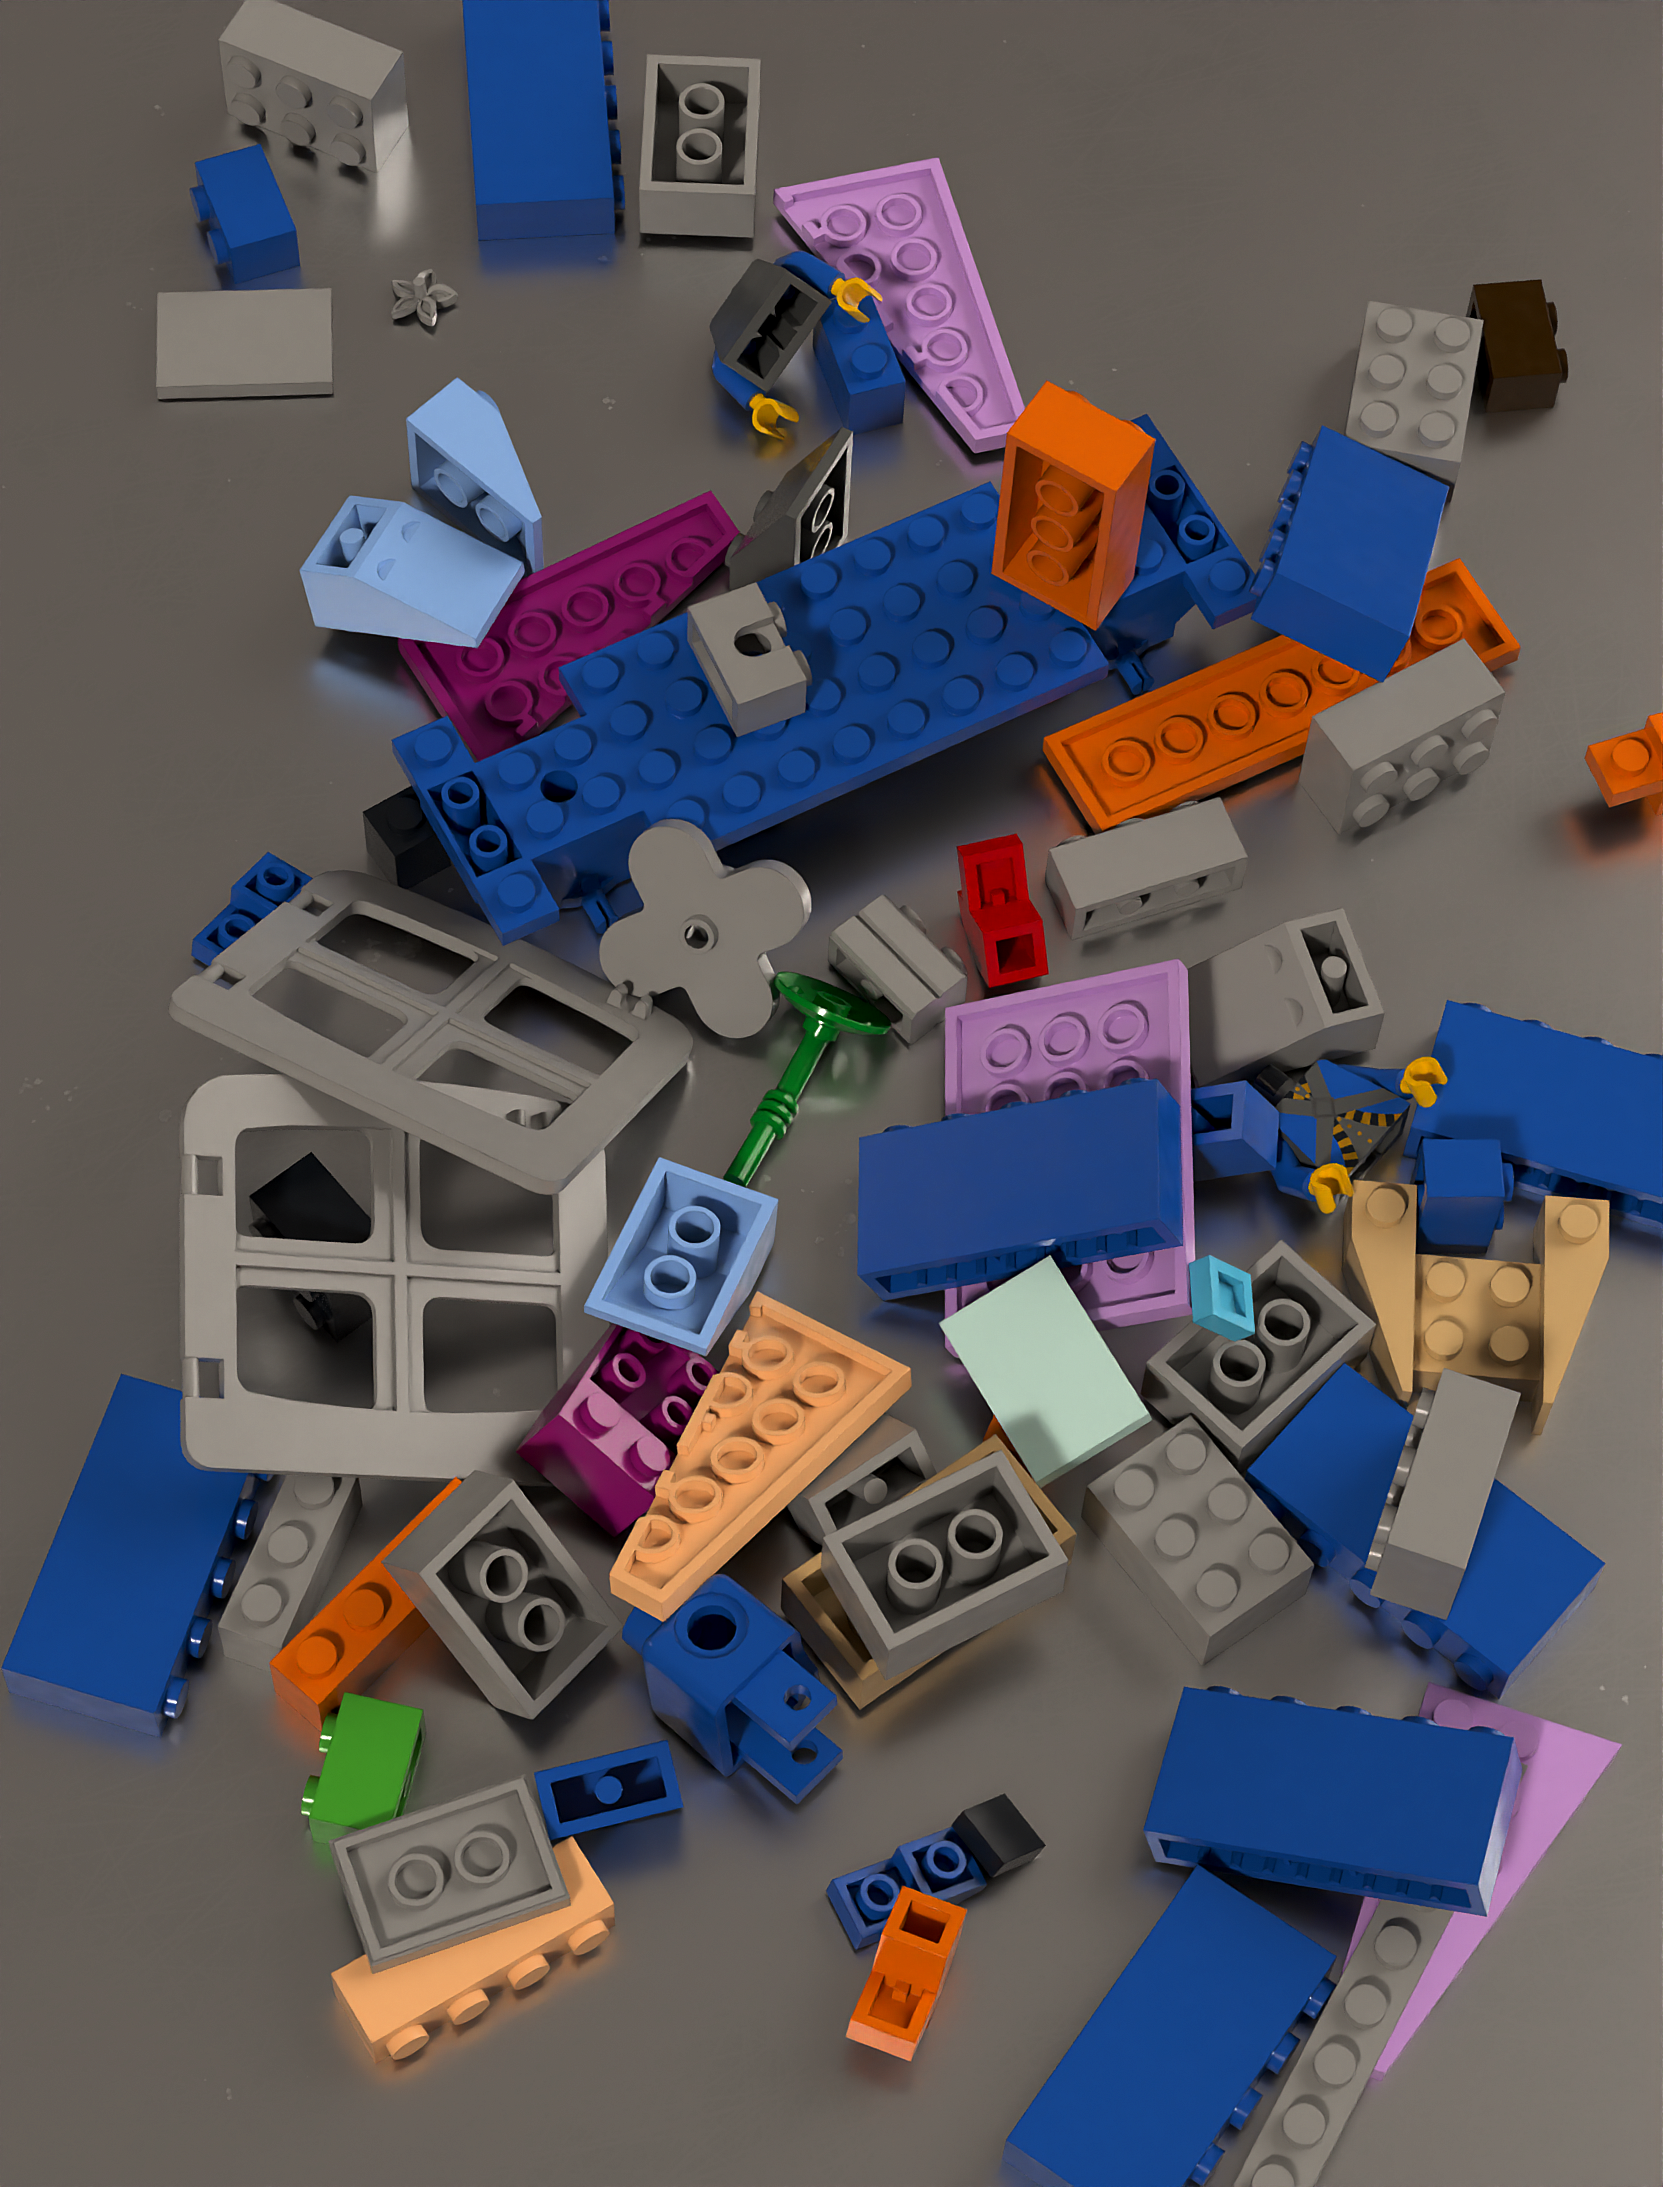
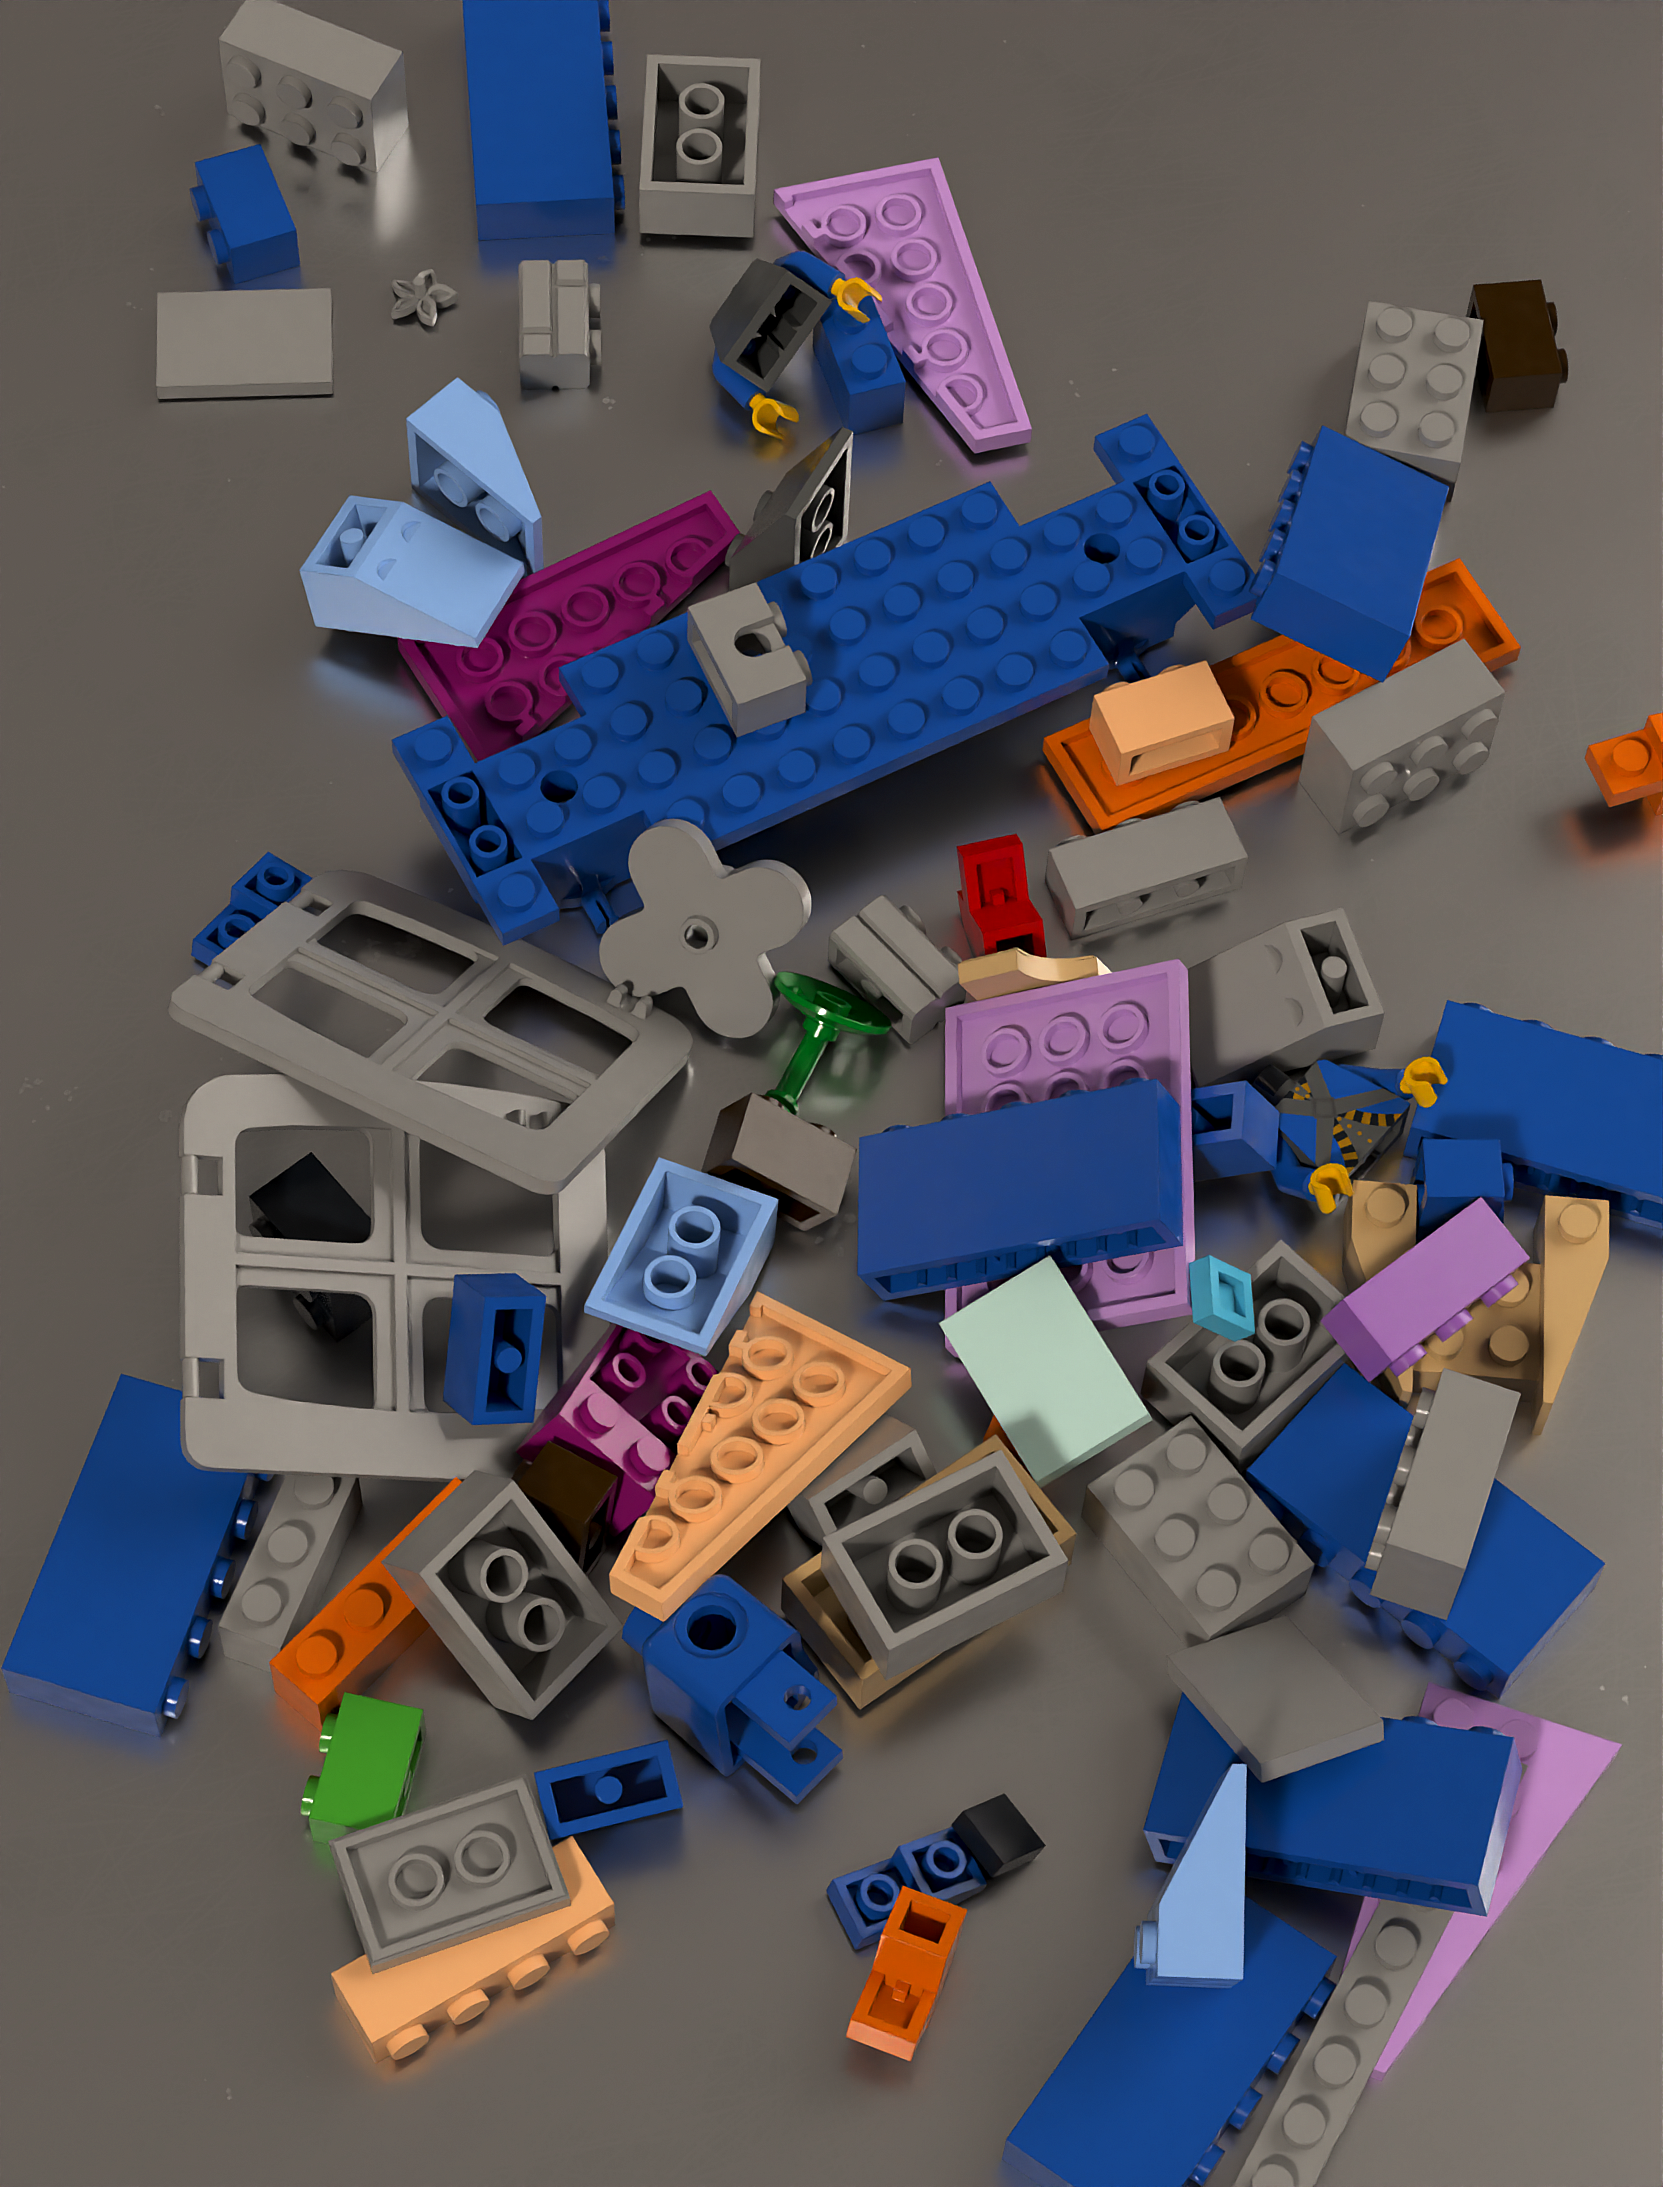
black brick [363,786,451,890] -> none
orange brick [991,380,1156,631] -> none
none -> blue brick [443,1273,546,1425]
none -> dark brown brick [511,1440,618,1576]
none -> light grey brick [518,260,601,390]
none -> brick [701,1093,857,1231]
none -> tan tile [957,947,1112,1001]
none -> light nougat piece [1089,660,1235,786]
none -> light blue slope [1134,1764,1247,1988]
none -> light grey tile [1166,1615,1384,1783]
none -> medium lavender brick [1320,1197,1530,1382]

